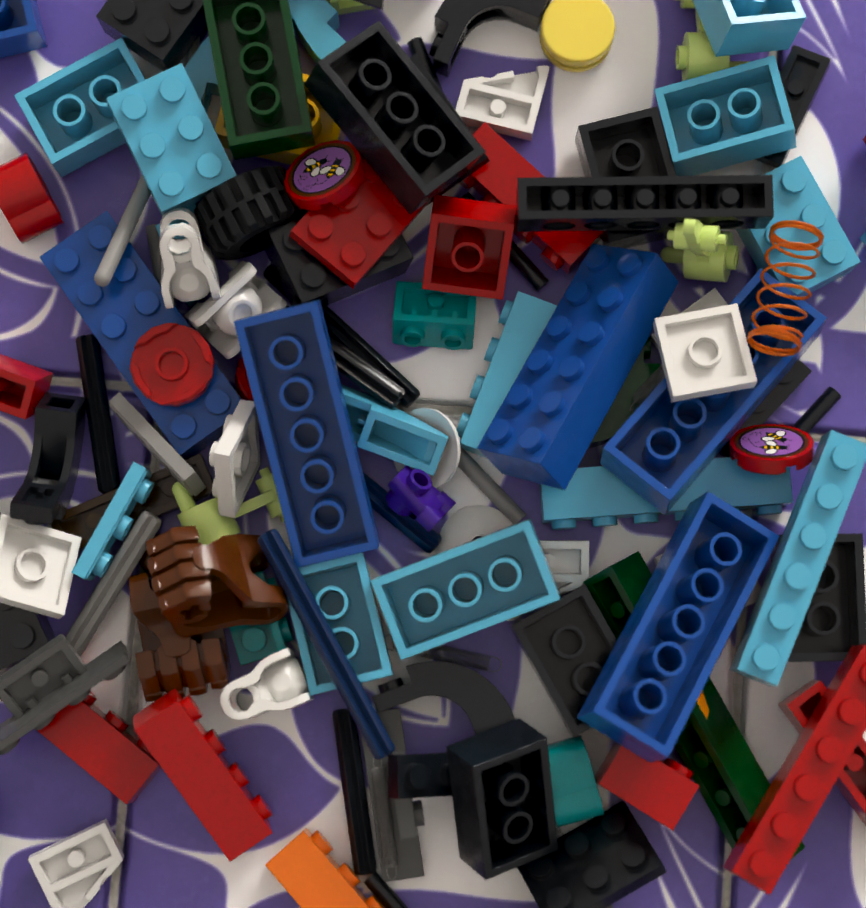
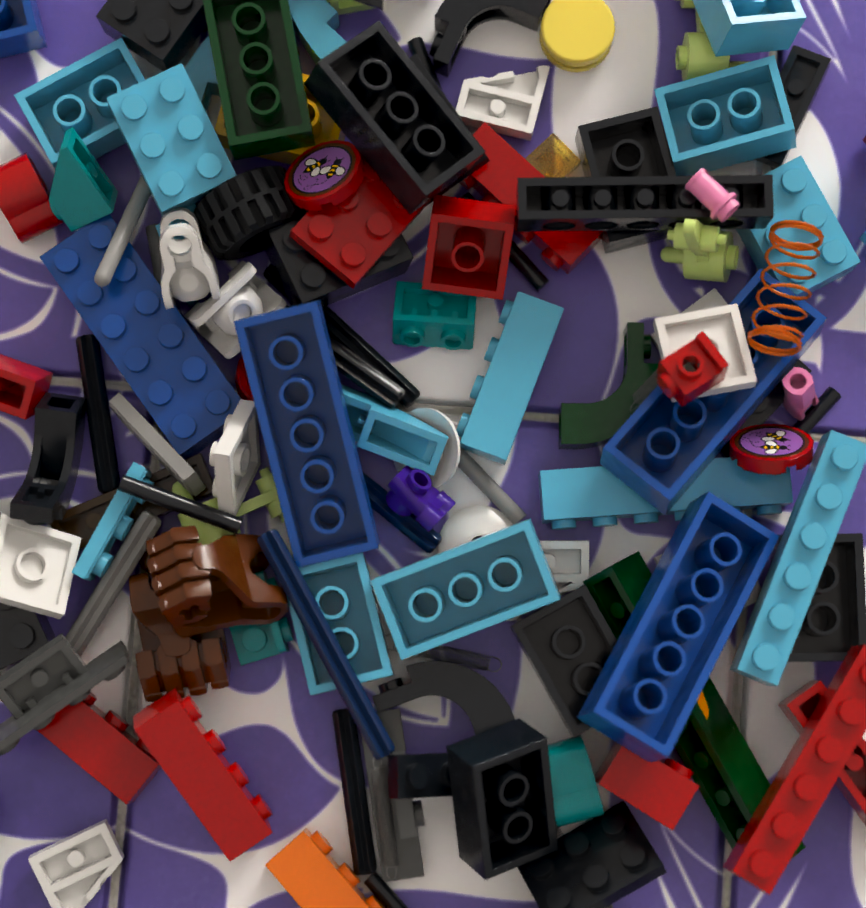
red tile [130,323,215,407] -> none
white piece [220,648,315,720] -> none
blue brick [477,244,679,490] -> none
none -> teal slope [49,127,118,232]
none -> black bar [118,475,243,534]
none -> clear yellow plate [525,133,581,178]
none -> red brick [656,331,729,407]
none -> bright pink pin [685,168,740,223]
none -> bright pink bar [782,367,819,421]

